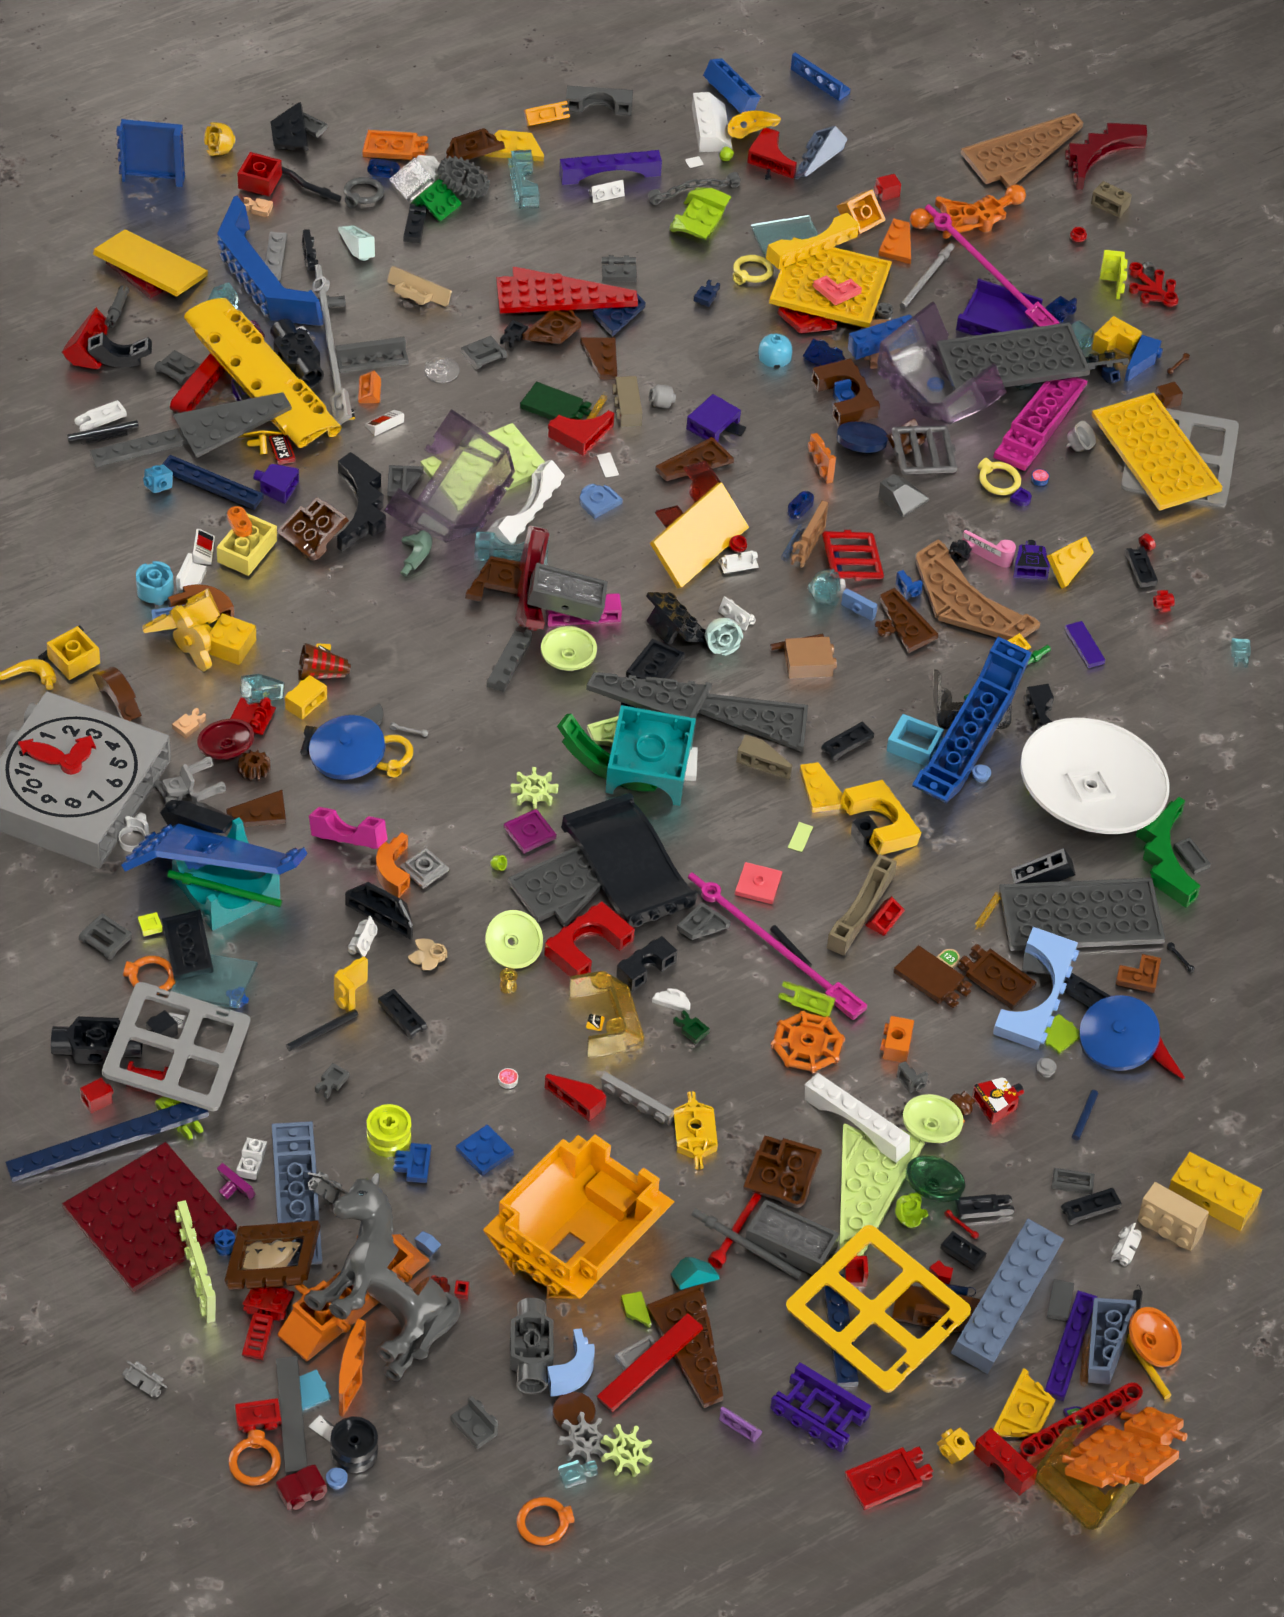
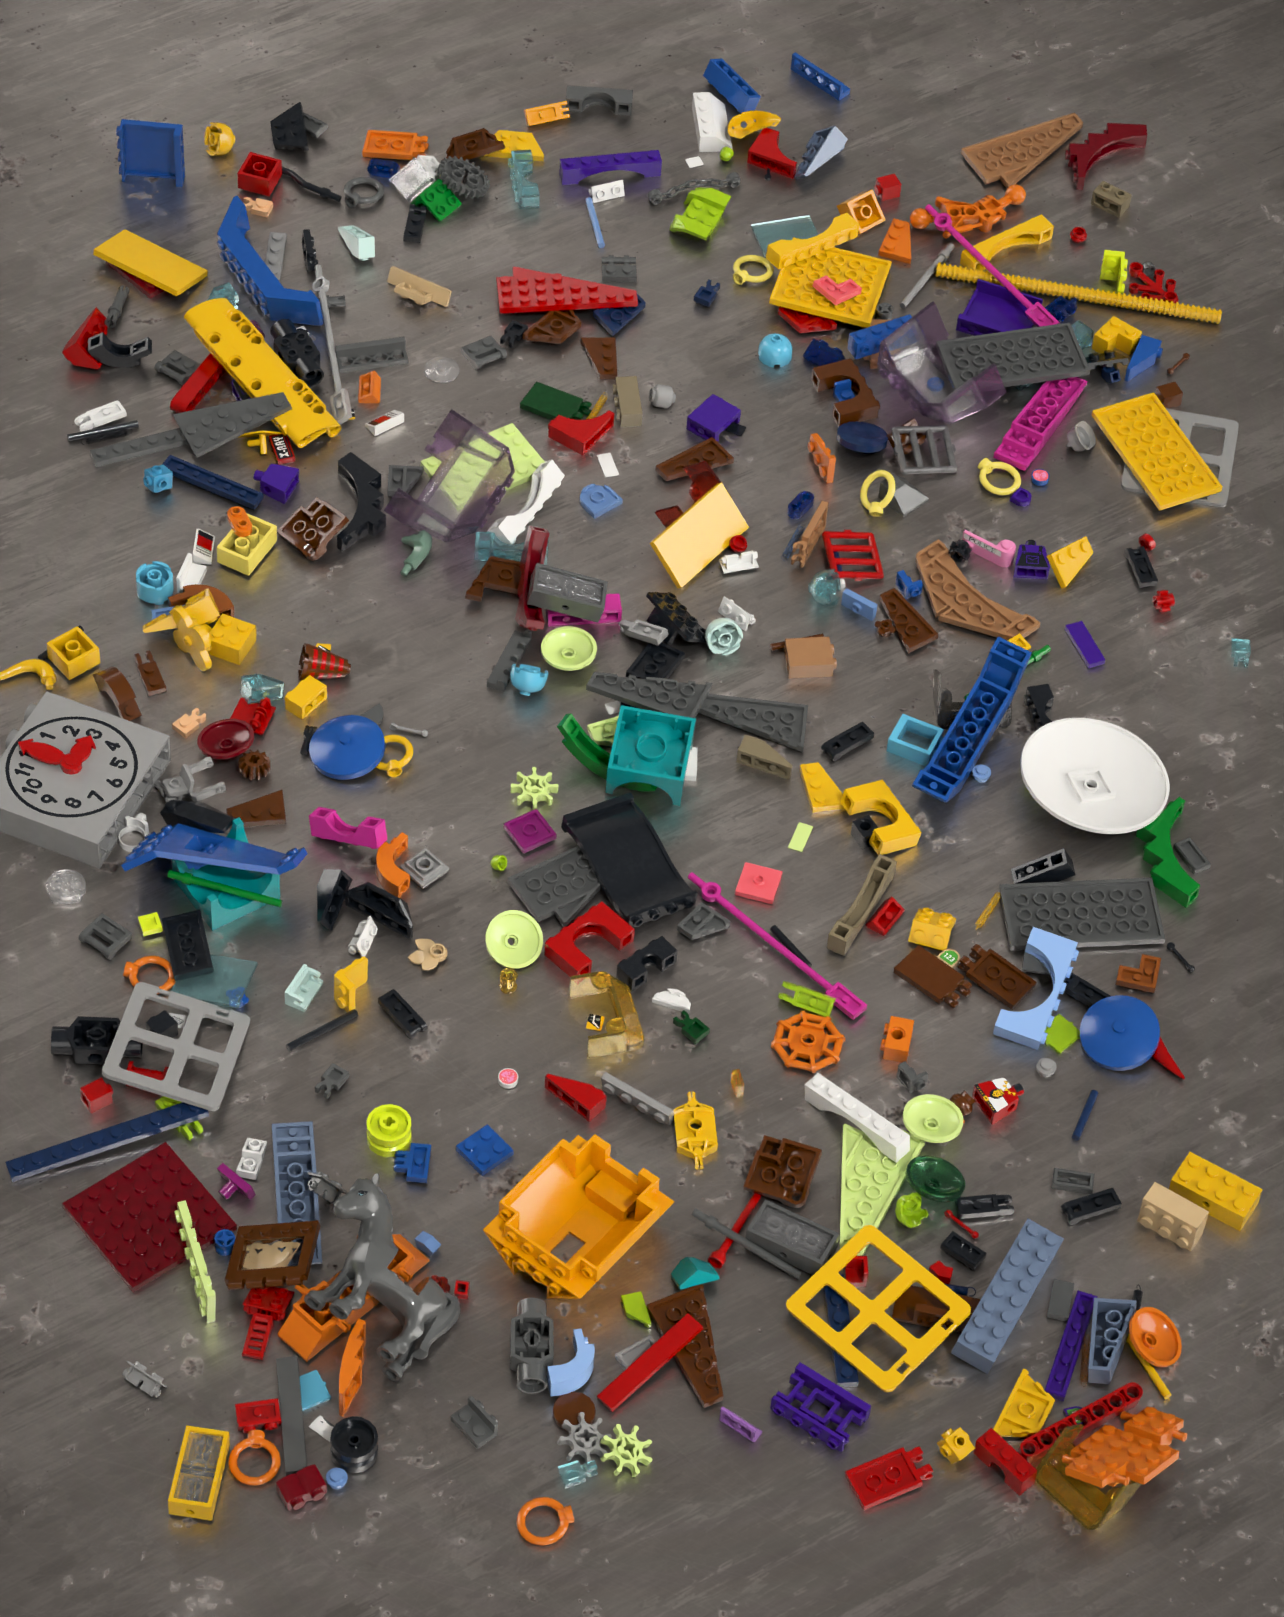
white hinge [1110,1223,1142,1266] -> none
none -> clear tile [46,869,86,905]
none -> reddish brown hinge [134,650,167,696]
none -> brick [168,1425,230,1521]
none -> light aqua hinge [285,964,323,1012]
none -> black slope [317,869,353,930]
none -> medium azure cylinder [510,664,549,696]
none -> medium blue bar [585,197,605,248]
none -> white sticker [605,701,621,715]
none -> light grey hinge [619,619,668,645]
none -> clear yellow tile [731,1069,745,1098]
none -> light yellow piece [860,470,895,517]
none -> yellow bracket [908,907,956,951]
none -> yellow piece [935,262,1222,324]
none -> yellow arch [960,214,1054,271]

